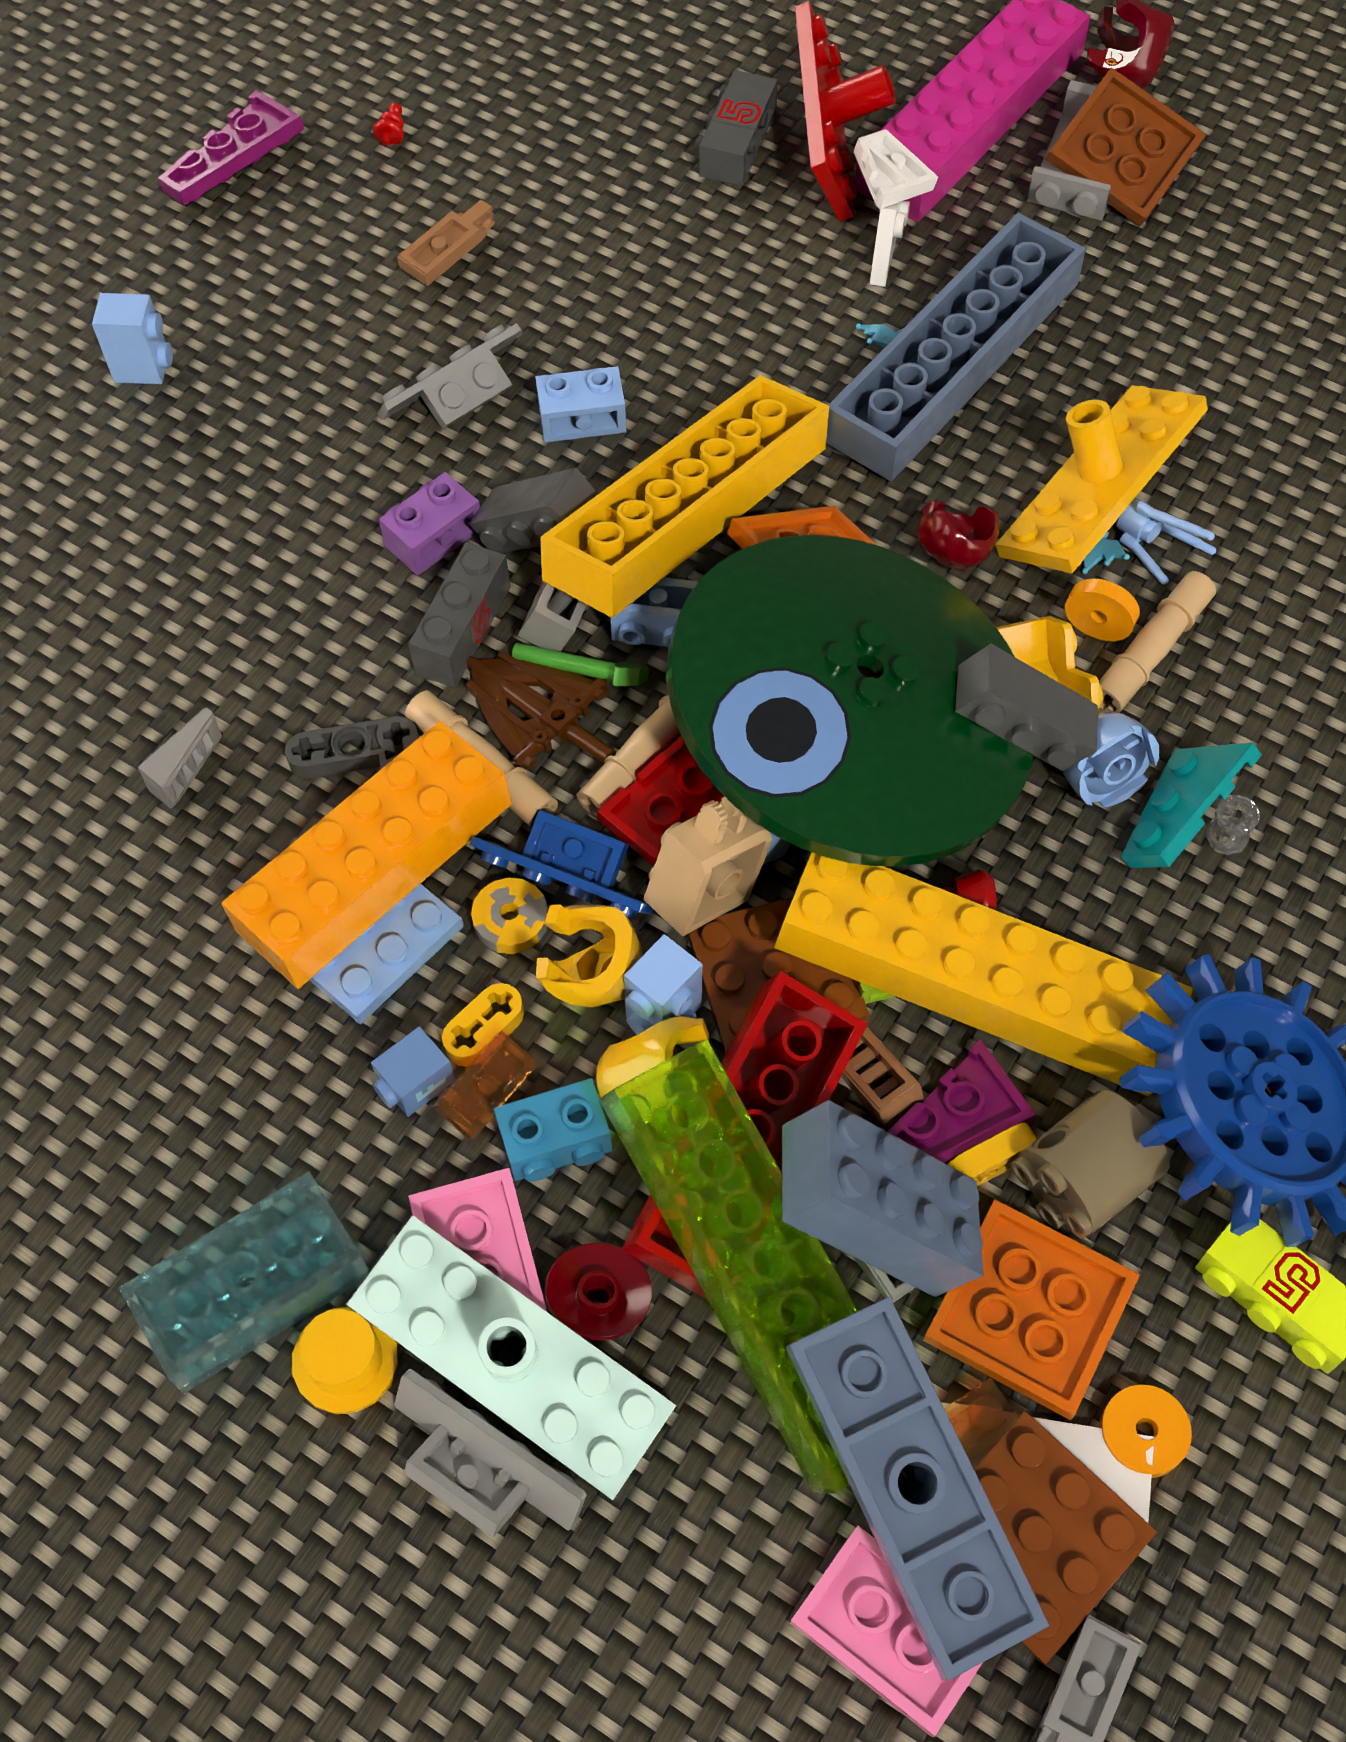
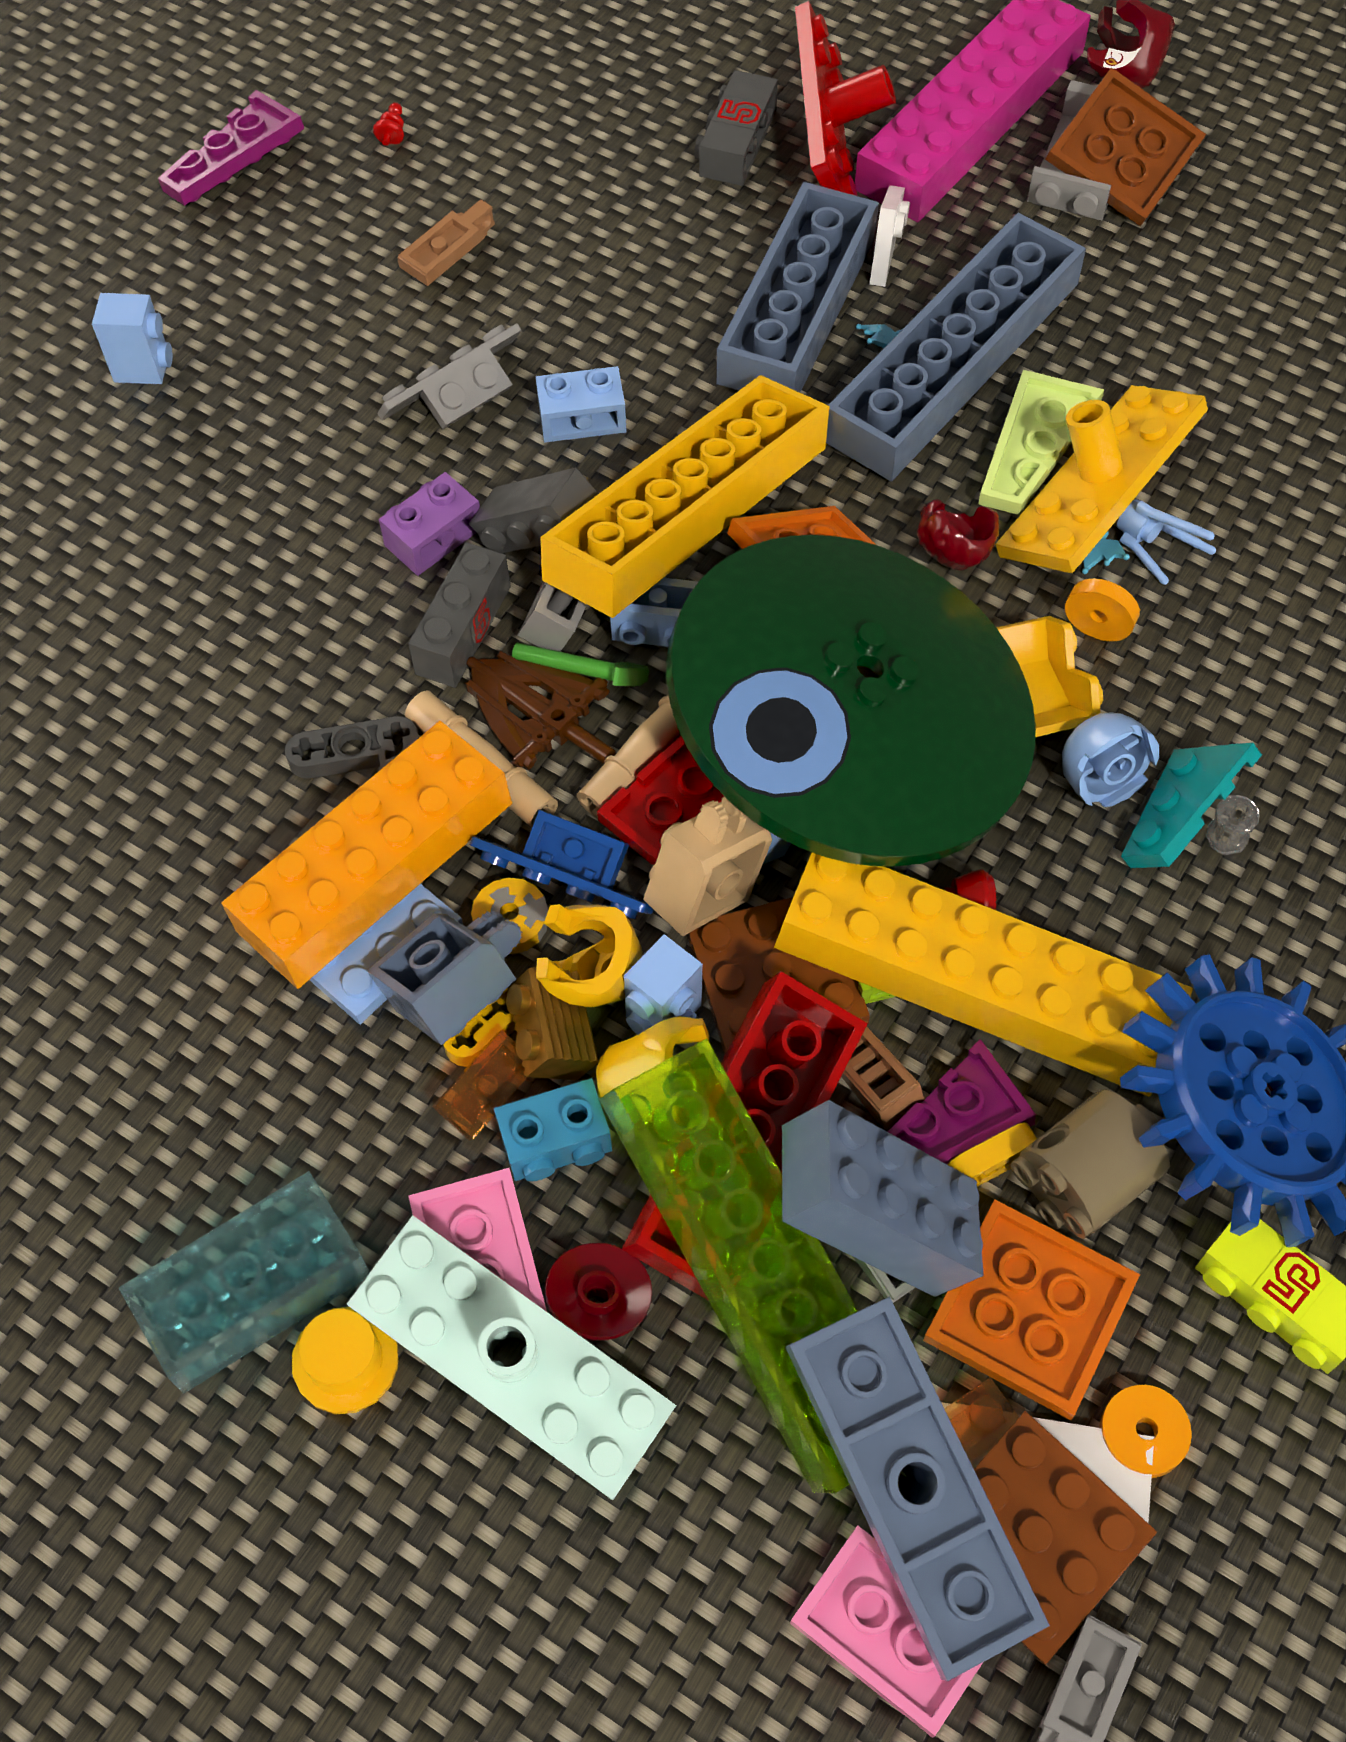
light grey slope [138,707,222,809] -> none
medium blue brick [371,1026,456,1117] -> none
light grey bracket [394,1369,587,1538] -> none
white wing [853,129,938,209] -> none
dark grey brick [955,644,1098,771] -> none
tan piece [1099,571,1216,713] -> none
none -> sand blue hinge [366,910,522,1045]
none -> pearl gold brick [506,967,599,1080]
none -> sand blue brick [716,181,879,392]
none -> yellowish green wing [978,370,1104,515]

